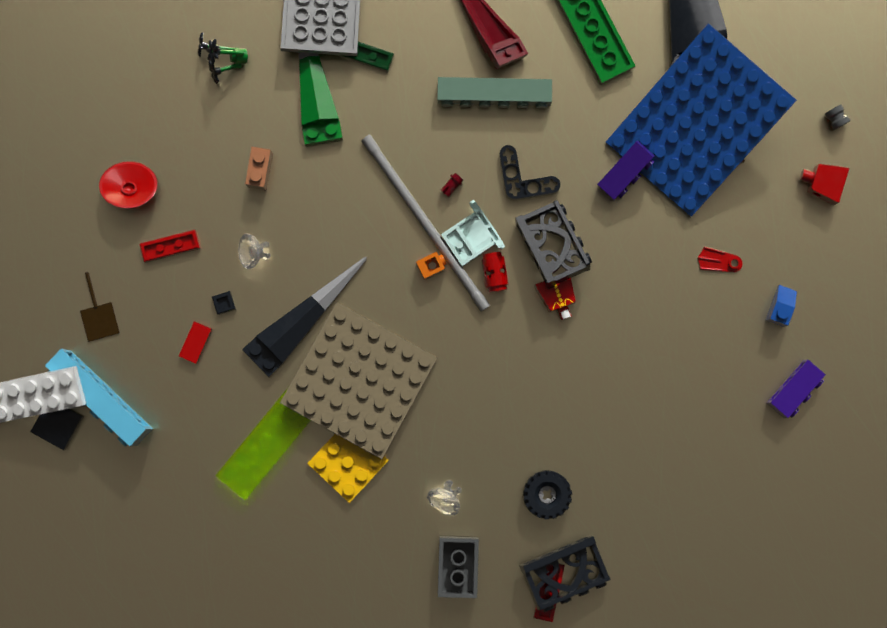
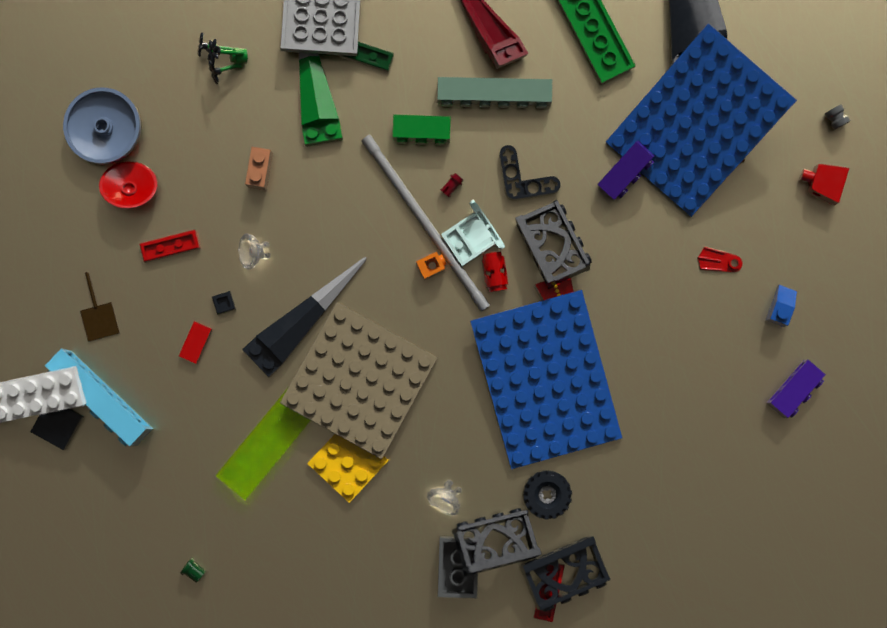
none -> sand blue dish [63,87,141,164]
none -> dark green bush [180,557,206,583]
none -> green brick [393,114,451,145]
none -> black fence [452,508,542,577]
none -> blue plate [470,290,622,469]

